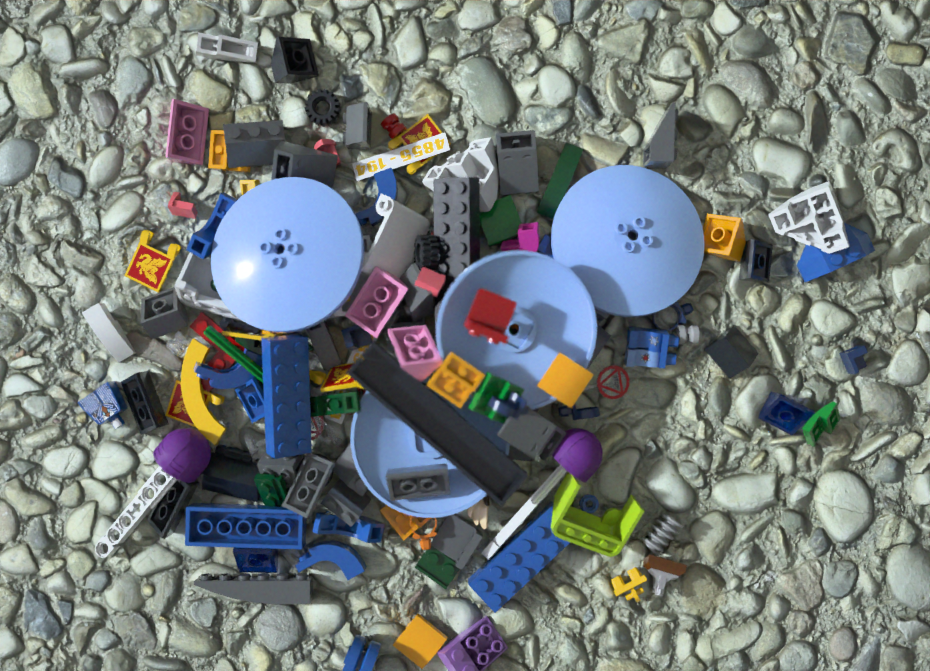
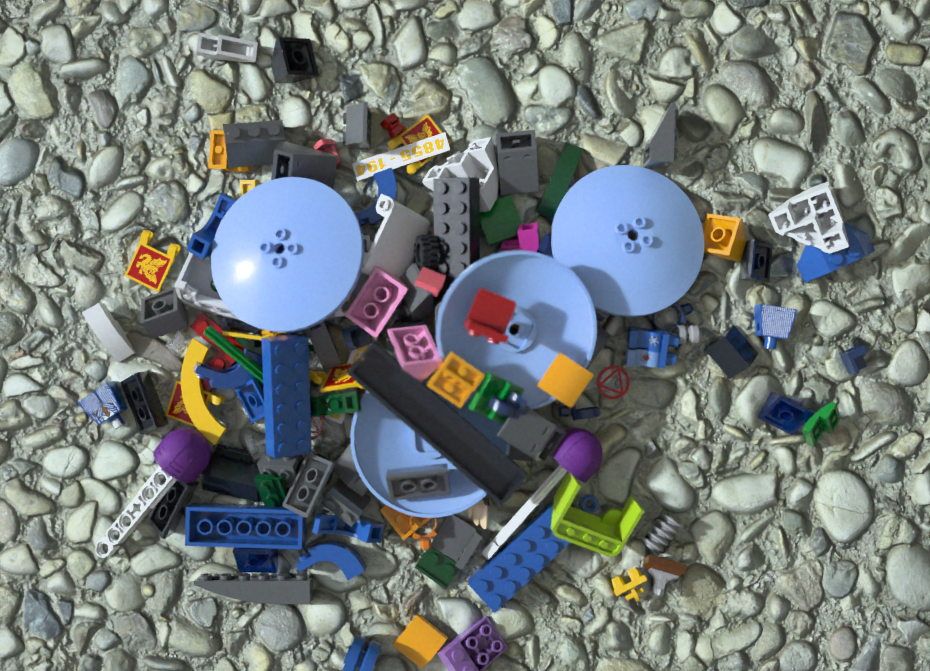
bright pink slope [166,99,209,165] -> none
coral tile [168,192,198,219] -> none
black tyre [305,89,341,127] -> none
none -> torso [754,304,797,350]

